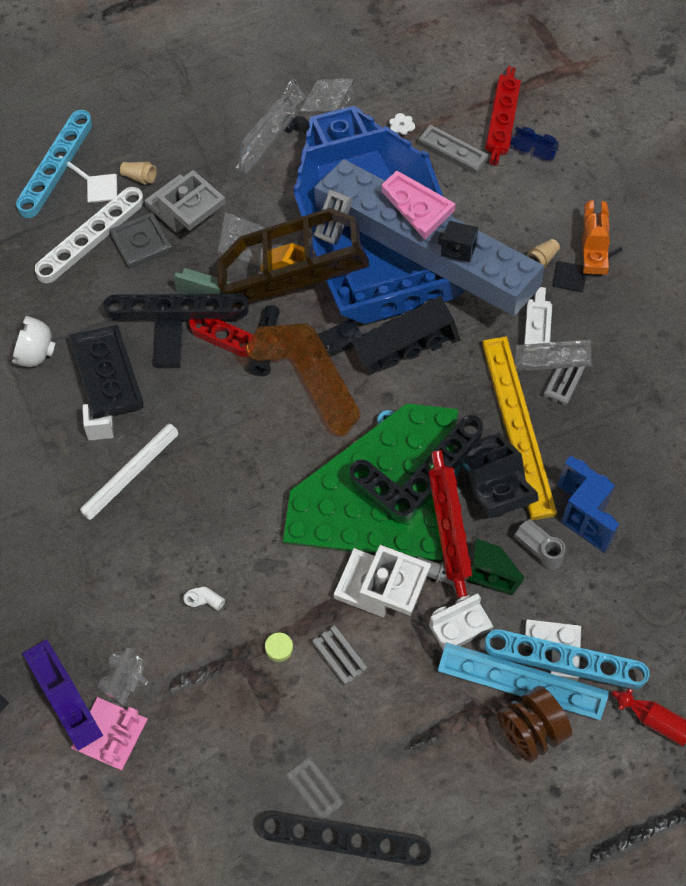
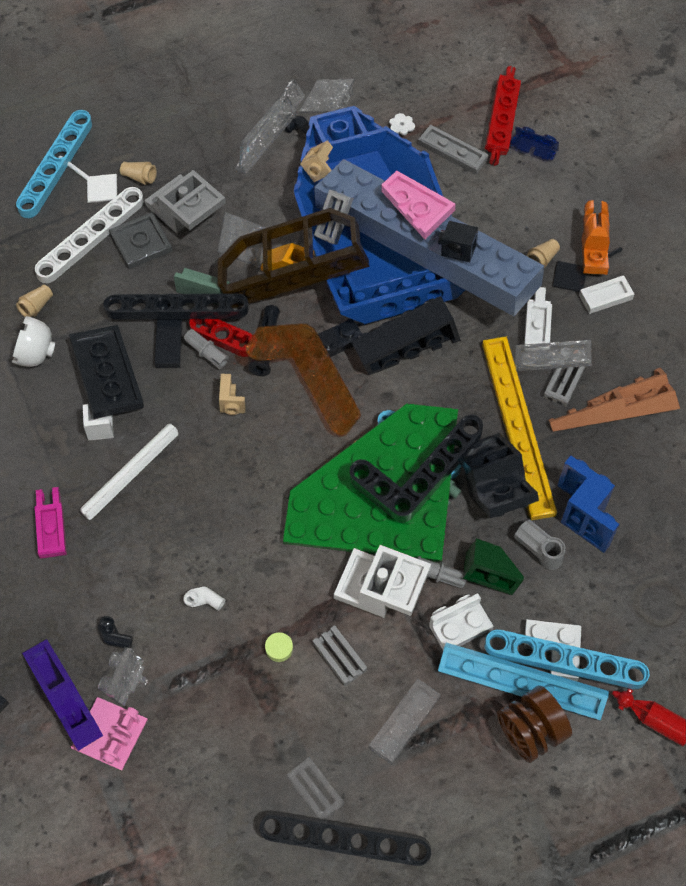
red plate [429,450,472,597] -> none
none -> tan cone [16,285,53,317]
none -> dark pink hinge [35,487,67,559]
none -> black arm [98,616,133,650]
none -> light grey axle [184,329,229,369]
none -> tan bracket [219,374,246,415]
none -> tan bracket [300,140,333,182]
none -> clear plate [369,679,441,765]
none -> nougat wedge [549,367,680,432]
none -> white tile [579,275,634,314]

